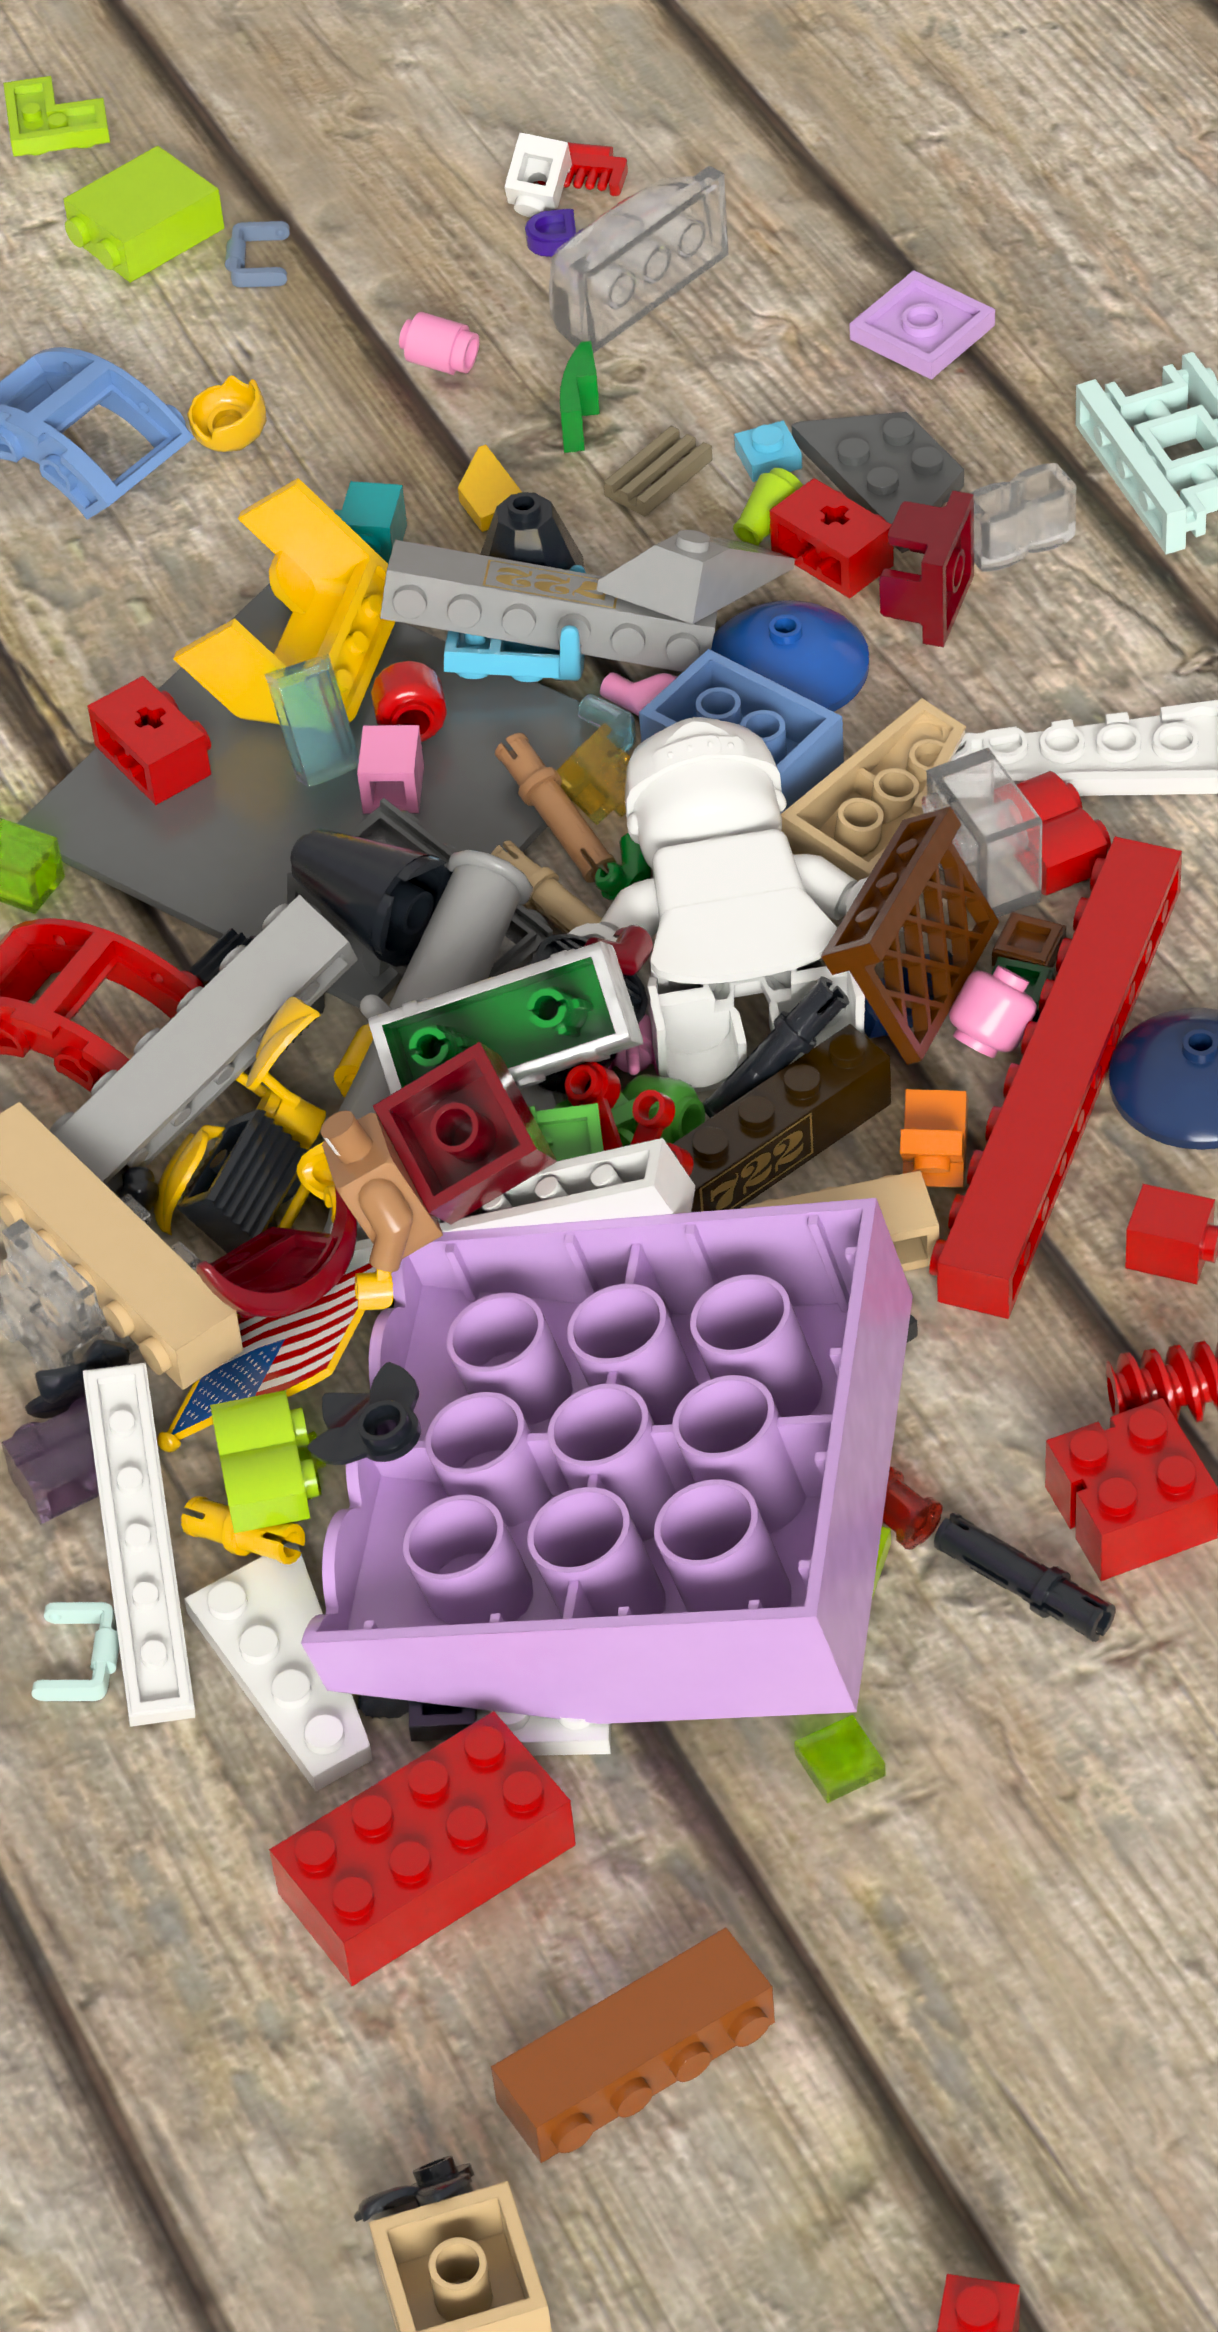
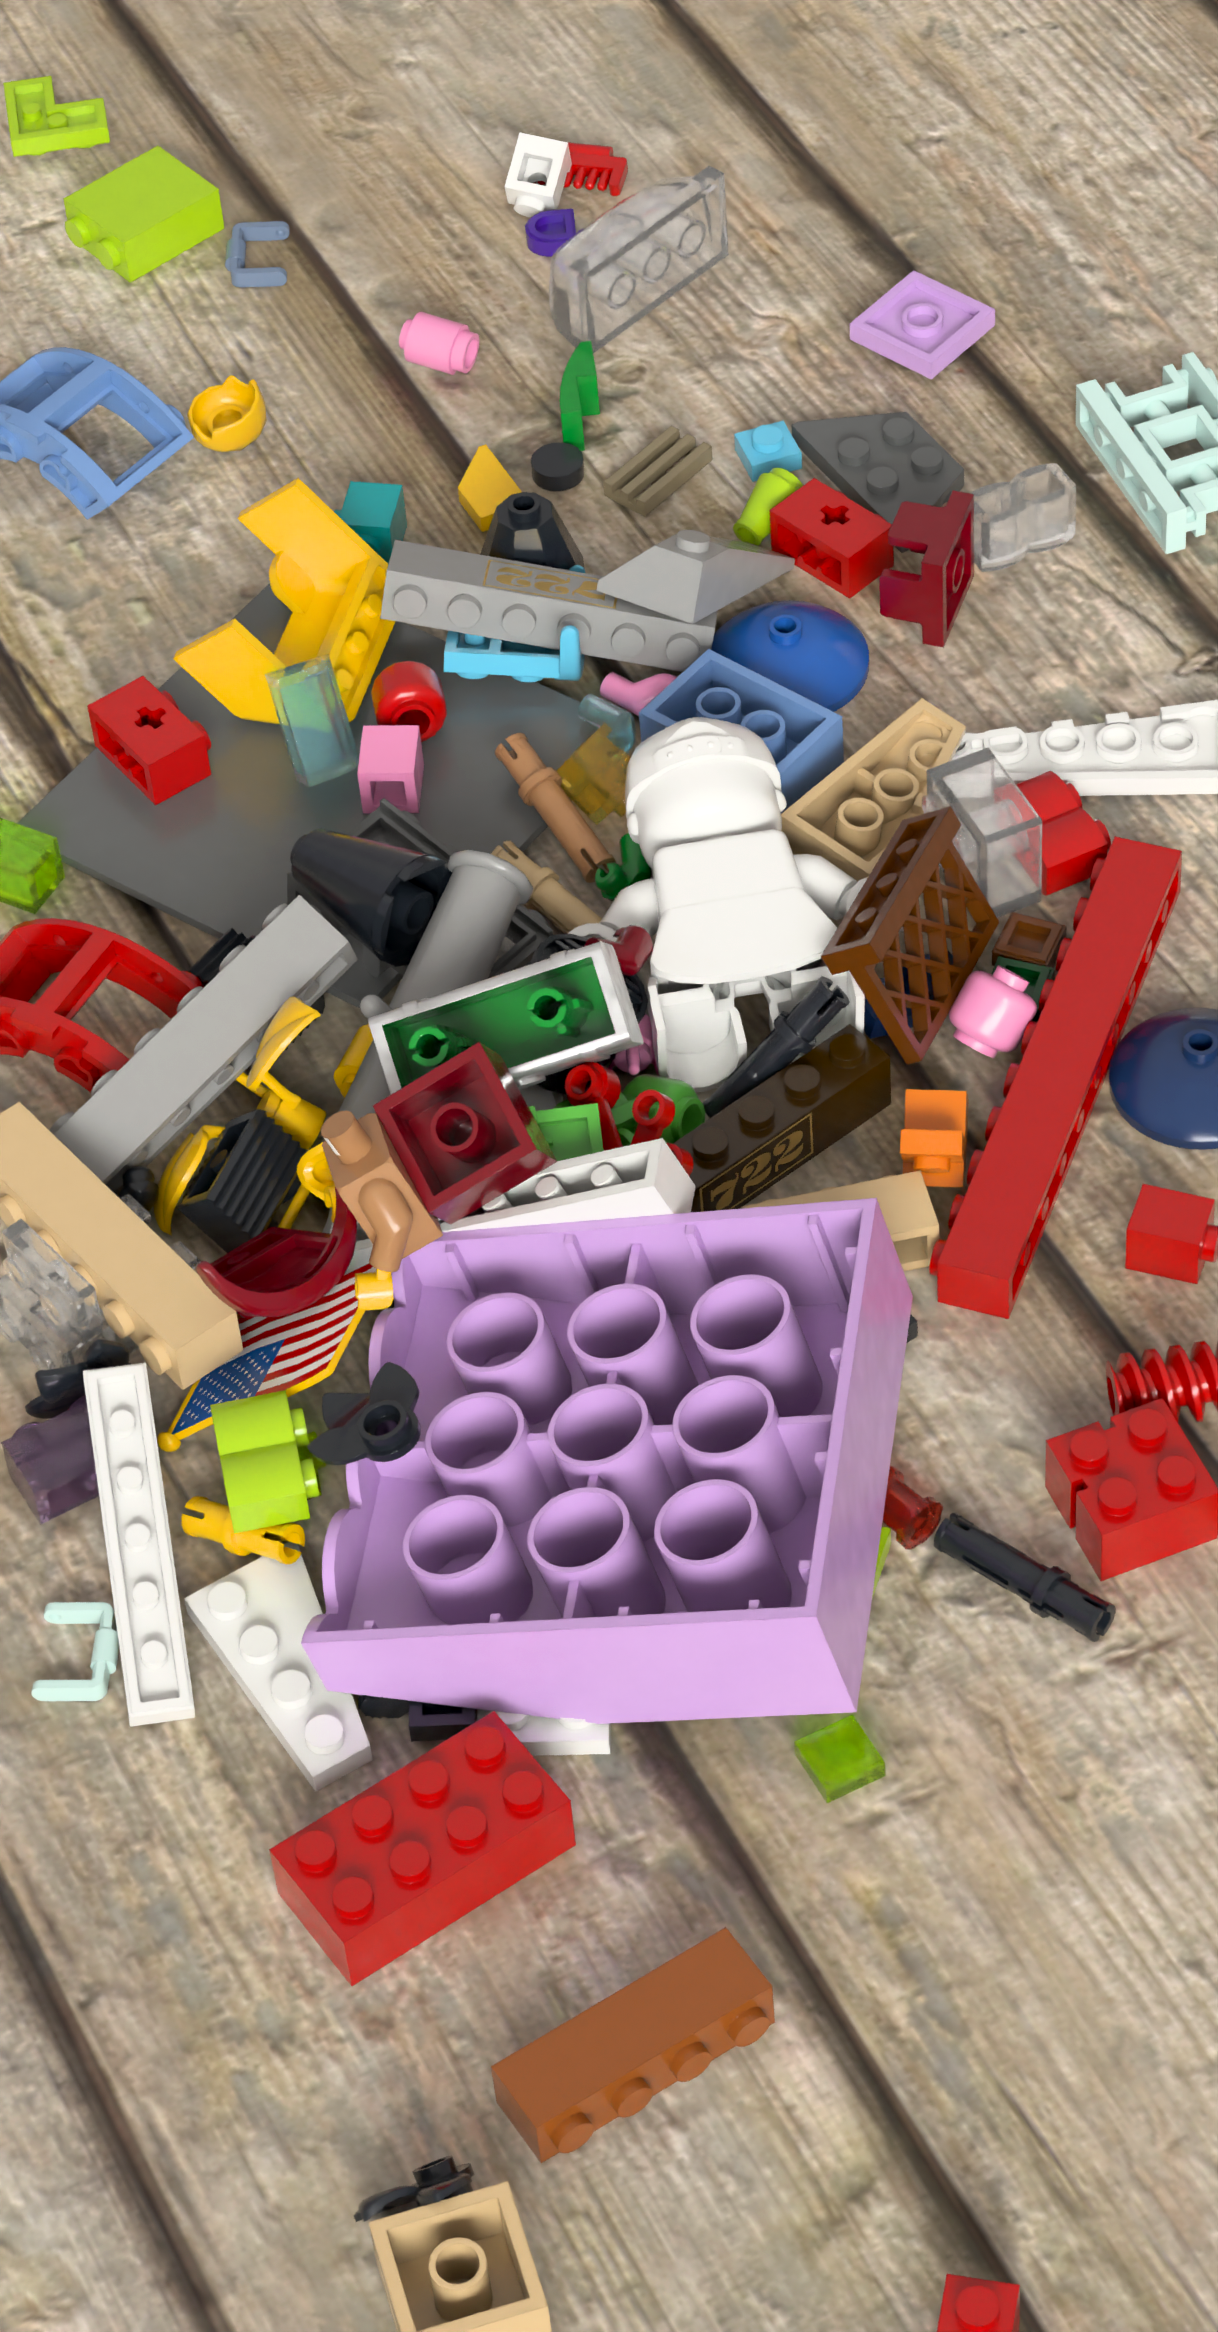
none -> black tile [531,442,584,491]

